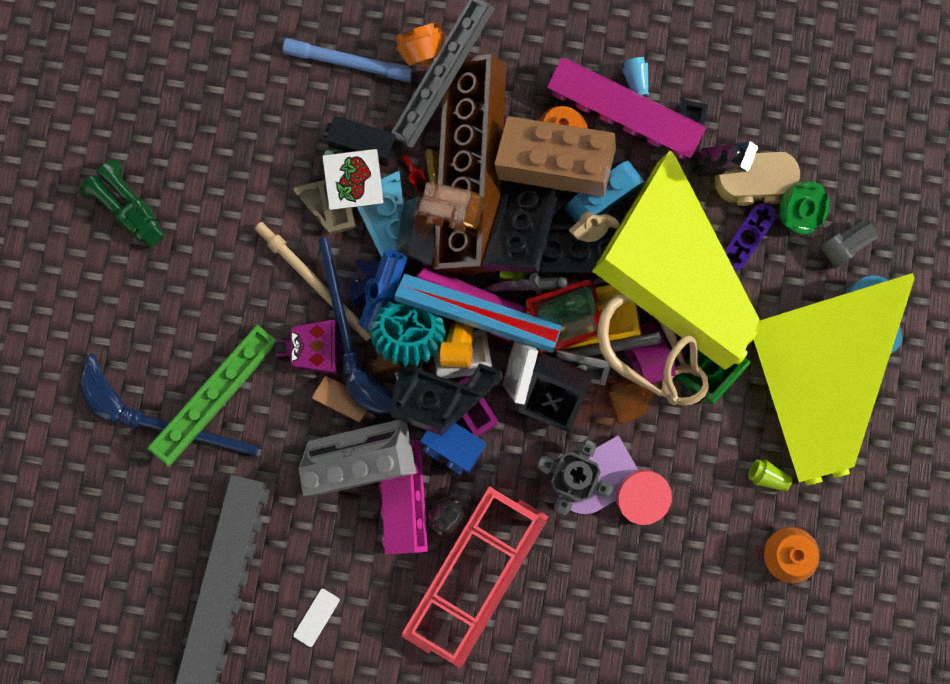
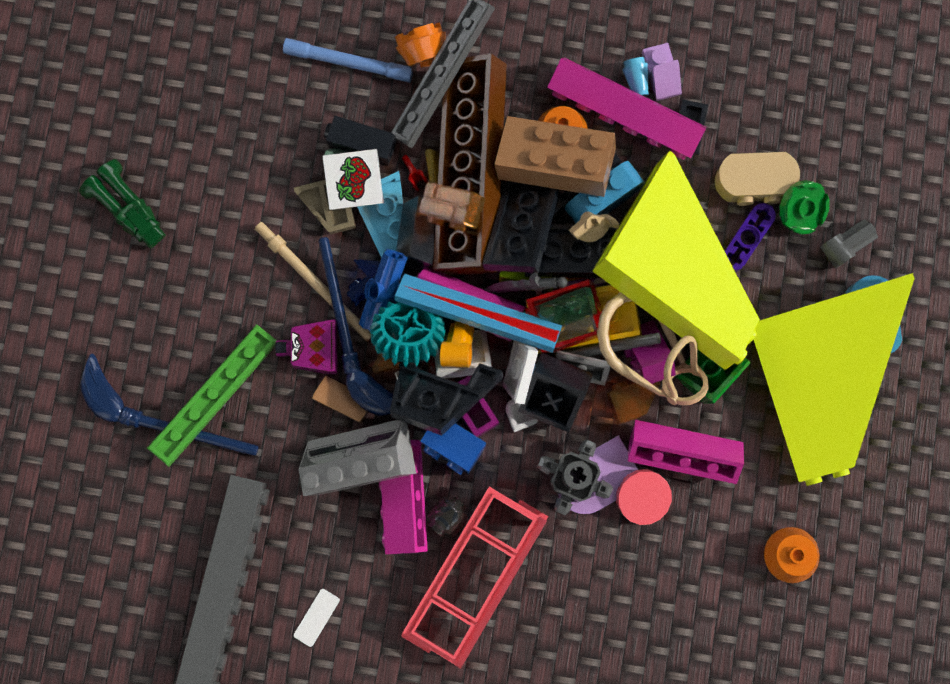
black plate [692,142,758,177] -> none
lime cone [748,459,792,492] -> none
none -> white tile [505,399,538,433]
none -> dark pink brick [628,420,744,484]
none -> lavender slope [642,43,682,101]

